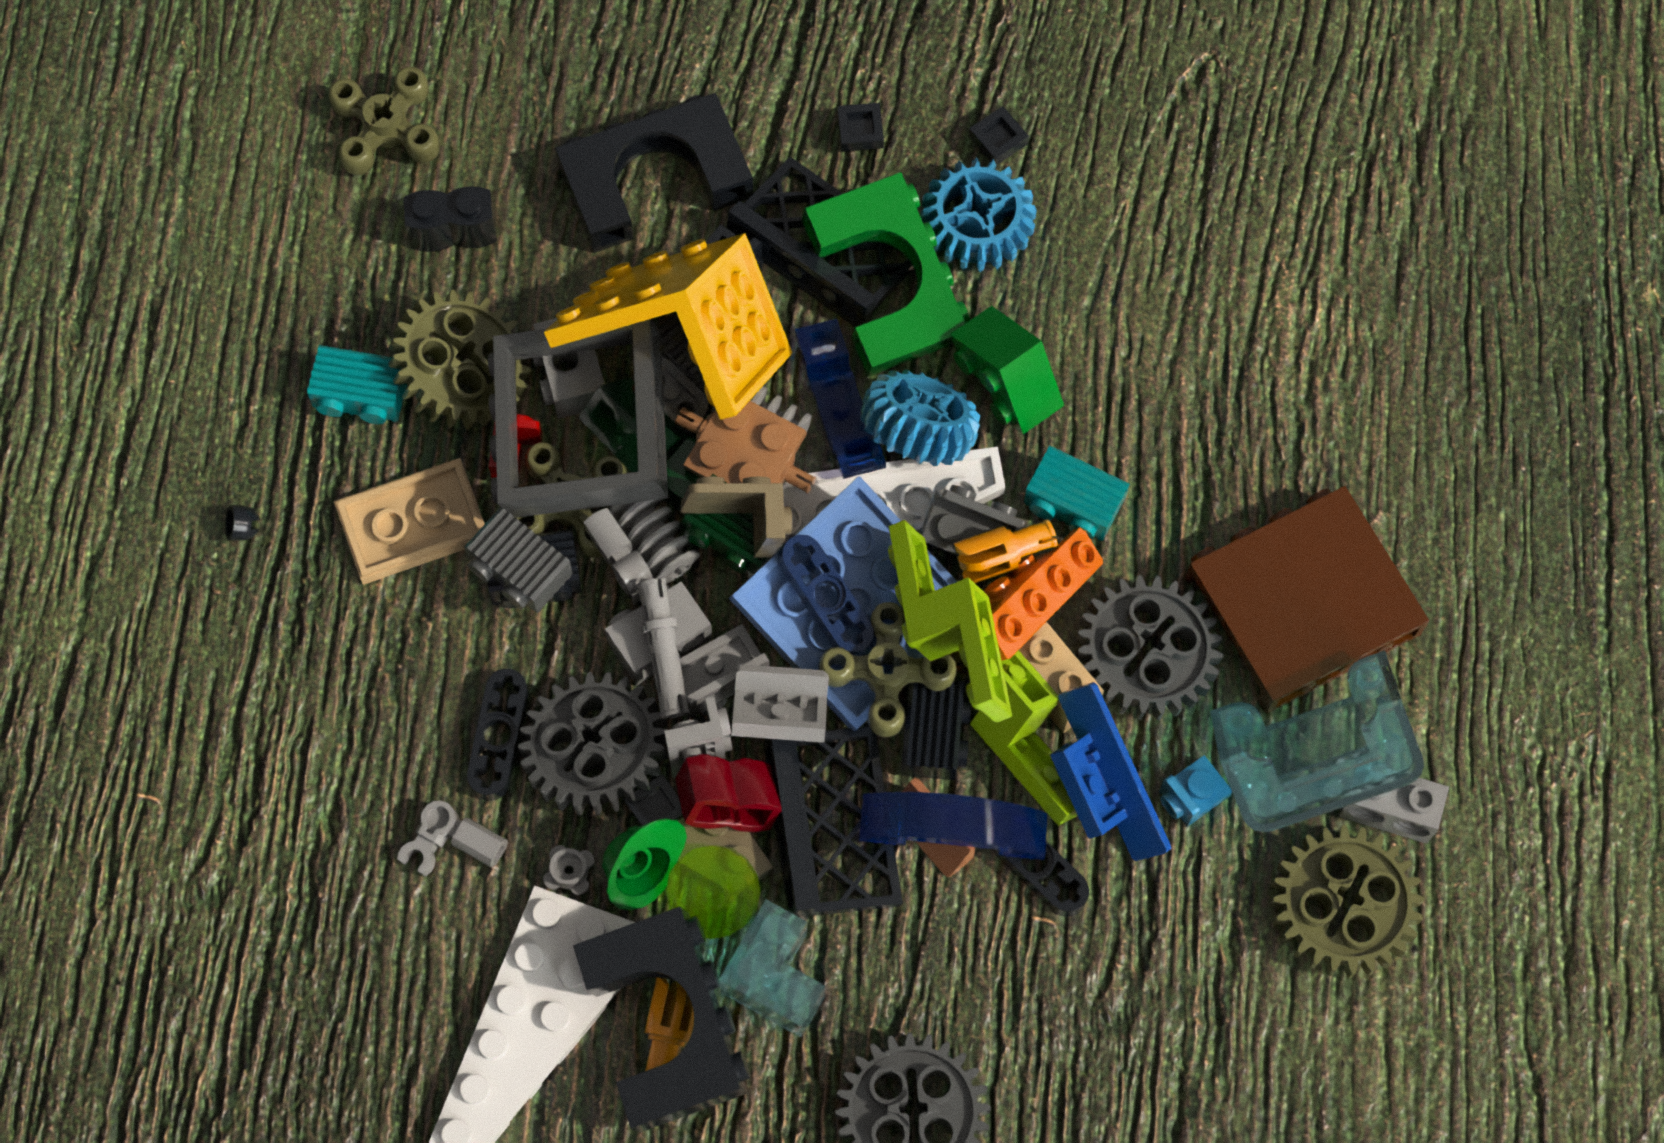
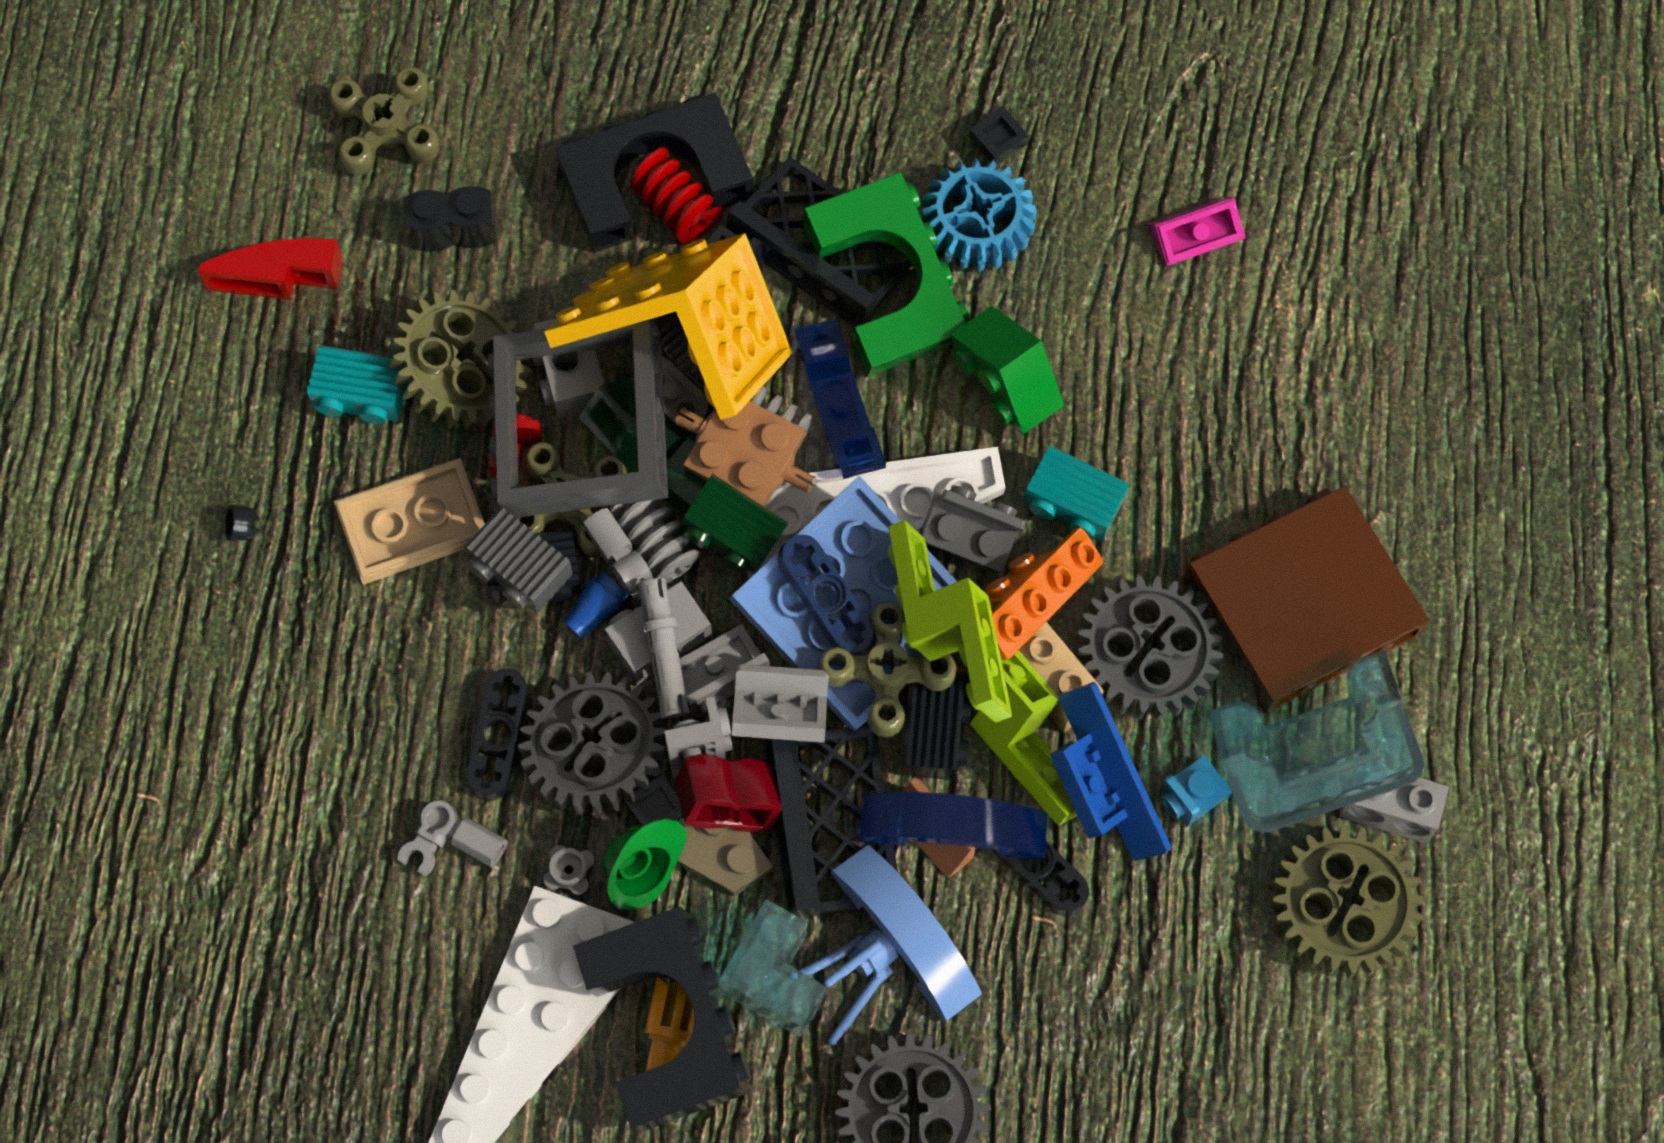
clear neon green tile [666,844,761,939] -> none
dark tan bracket [681,476,792,558] -> none
black plate [837,103,884,152] -> none
dark azure gear [860,370,980,466] -> none
light orange arm [954,519,1058,583] -> none
none -> red slope [198,238,343,300]
none -> blue cone [563,572,629,639]
none -> red piece [630,147,723,243]
none -> medium blue plant [789,928,898,1045]
none -> medium blue slope [831,845,982,1023]
none -> dark pink slope [1147,196,1246,266]

